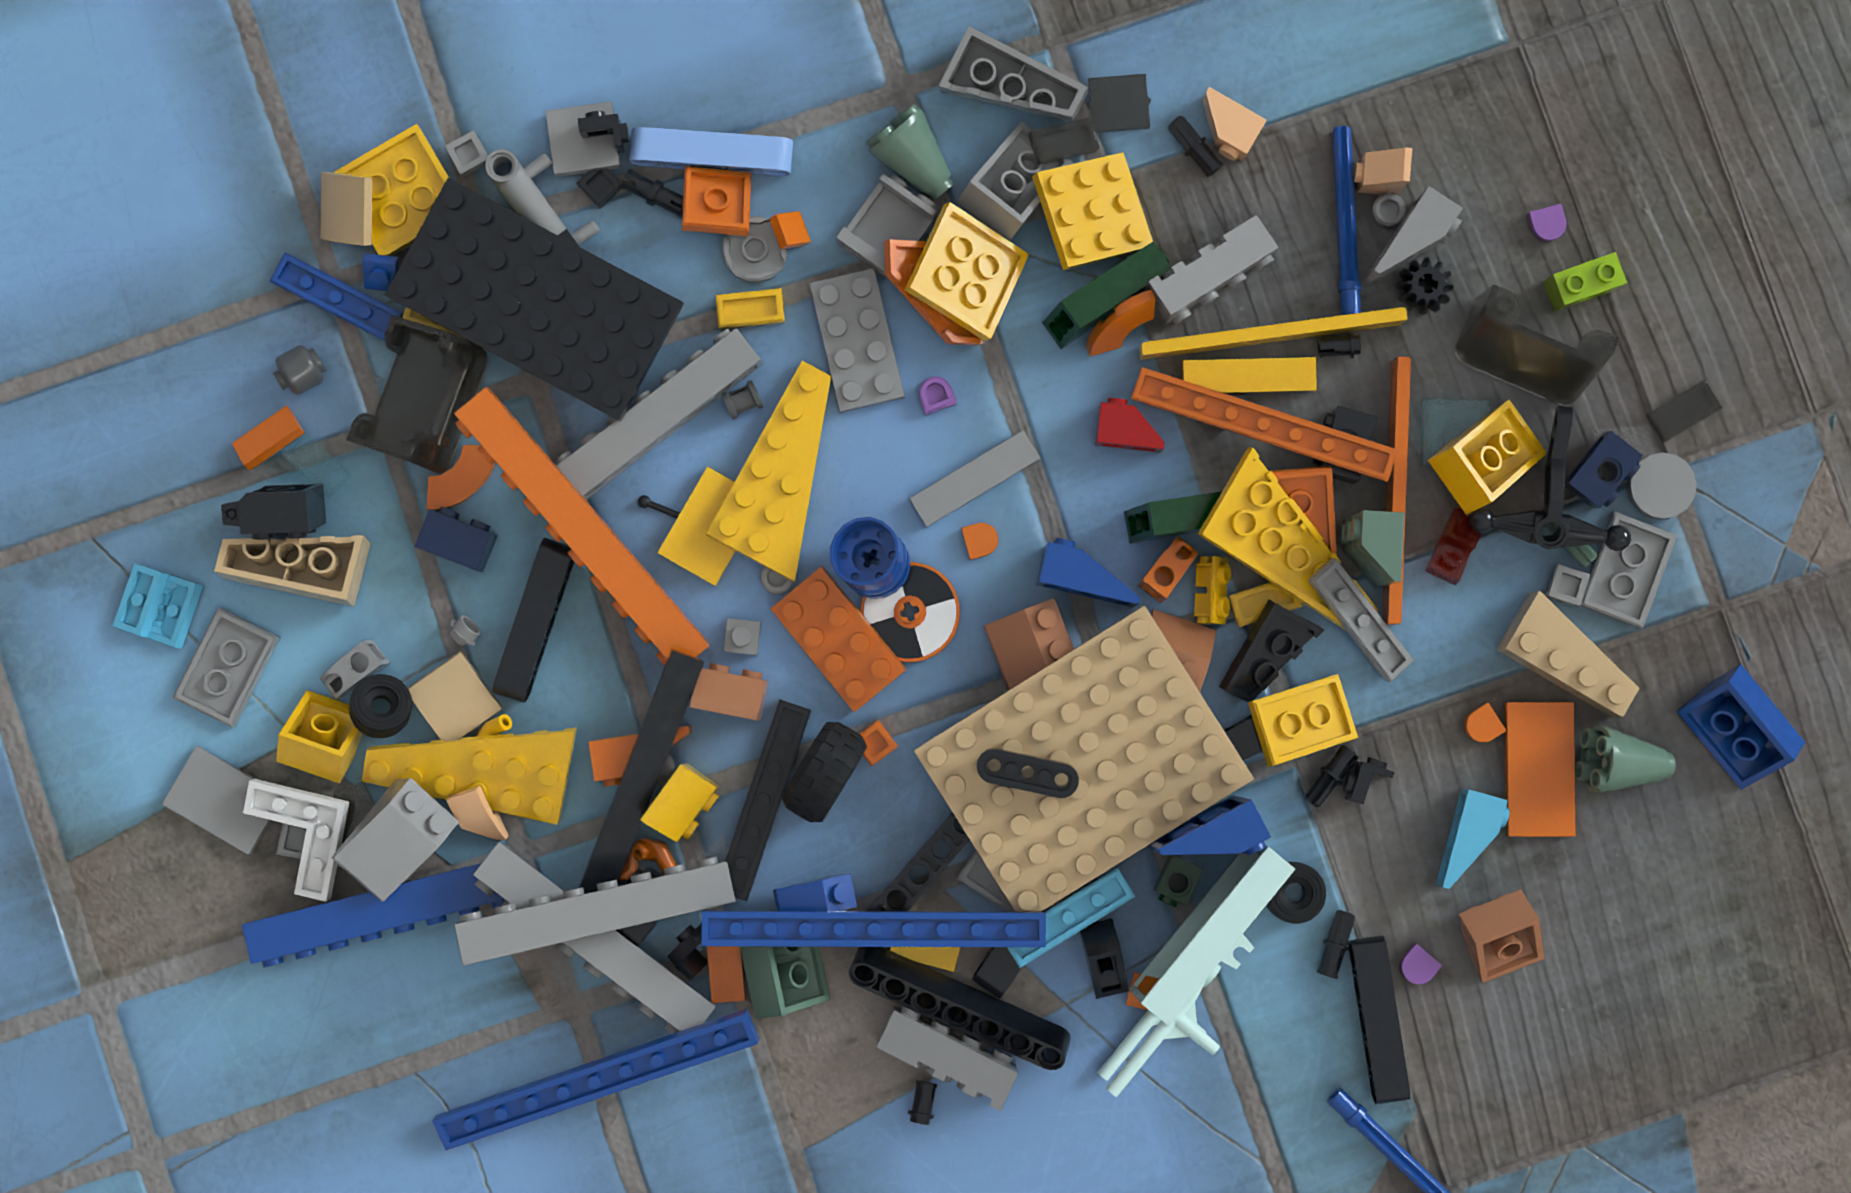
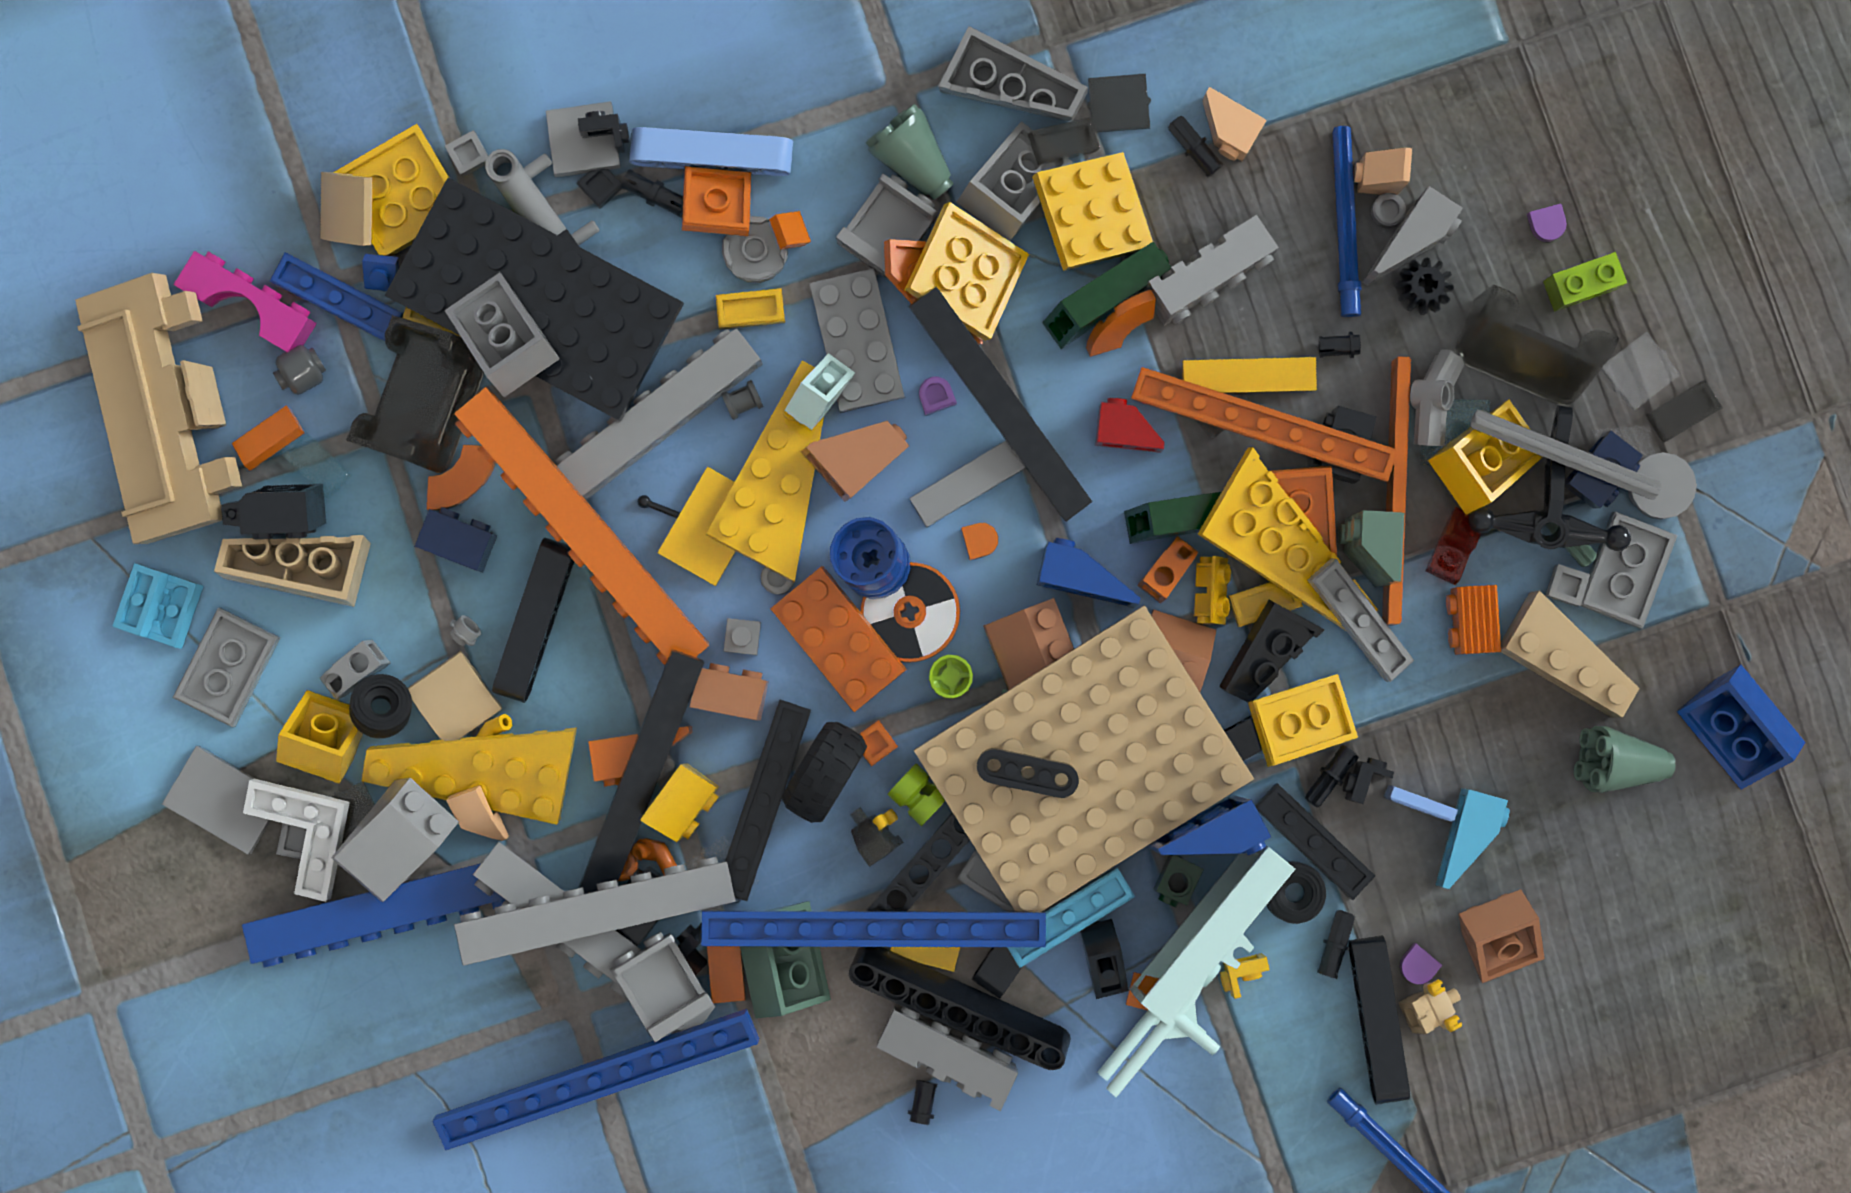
blue slope [773,873,857,911] -> none
yellow tile [1138,307,1408,360] -> none
orange tile [1464,702,1507,742] -> none
orange tile [1504,702,1576,837] -> none
none -> tan piece [75,273,242,544]
none -> dark pink arch [174,251,317,352]
none -> light grey slope [444,272,560,397]
none -> light grey panel [610,931,714,1042]
none -> light aqua slope [784,353,855,430]
none -> nougat slope [801,421,909,502]
none -> clear smoke piece [850,807,904,867]
none -> lime wheel [887,763,945,826]
none -> black tile [908,286,1093,522]
none -> lime wheel [929,655,973,699]
none -> yellow bracket [1220,953,1270,999]
none -> black tile [1255,783,1375,900]
none -> light blue tile [1384,786,1458,822]
none -> tan piece [1398,979,1462,1034]
none -> light grey piece [1410,350,1464,446]
none -> orange brick [1446,585,1501,655]
none -> light grey axle [1470,410,1662,500]
none -> clear piece [1600,332,1680,411]

